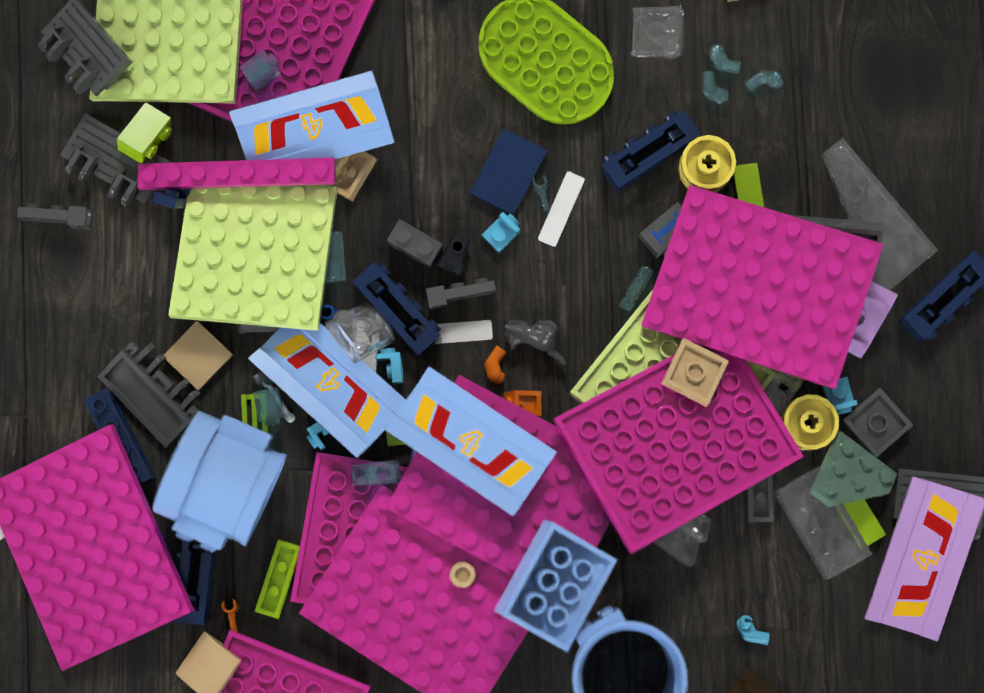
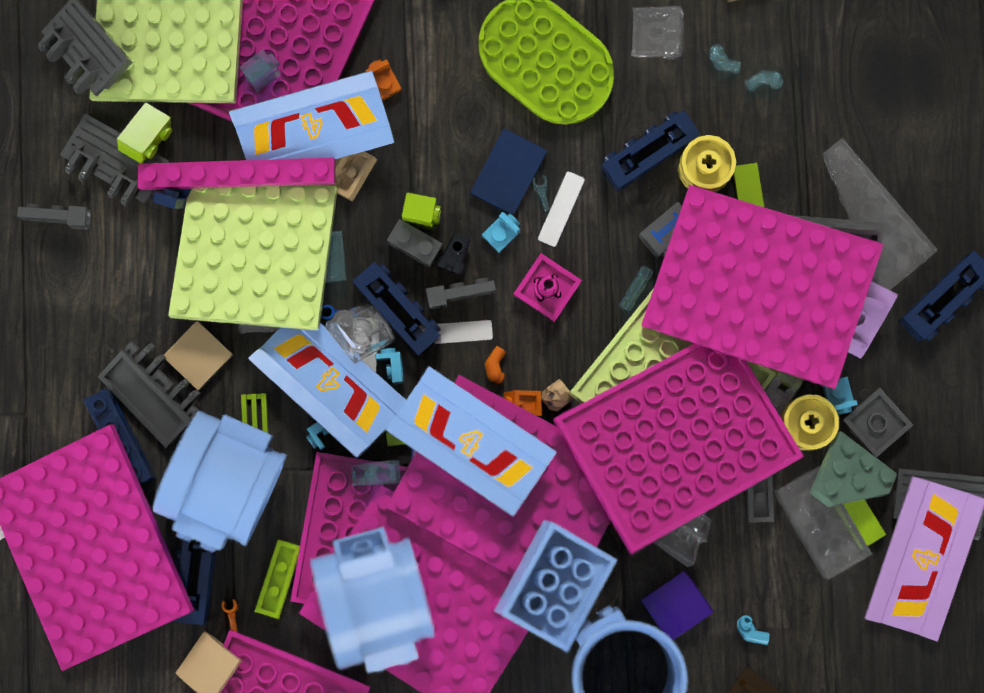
hinge [252,371,295,423] -> none
clear light blue brick [253,387,285,426] -> none
tan tile [450,562,475,588] -> none
dark grey animal [505,320,566,367] -> none
tan plate [661,338,729,407] -> none
clear light blue arm [702,71,729,104] -> none
none -> light blue cylinder [311,527,435,673]
none -> orange bracket [365,60,402,101]
none -> lime brick [402,193,441,231]
none -> dark pink plate [513,253,582,322]
none -> tan rock [541,379,574,412]
none -> dark purple slope [641,570,714,640]

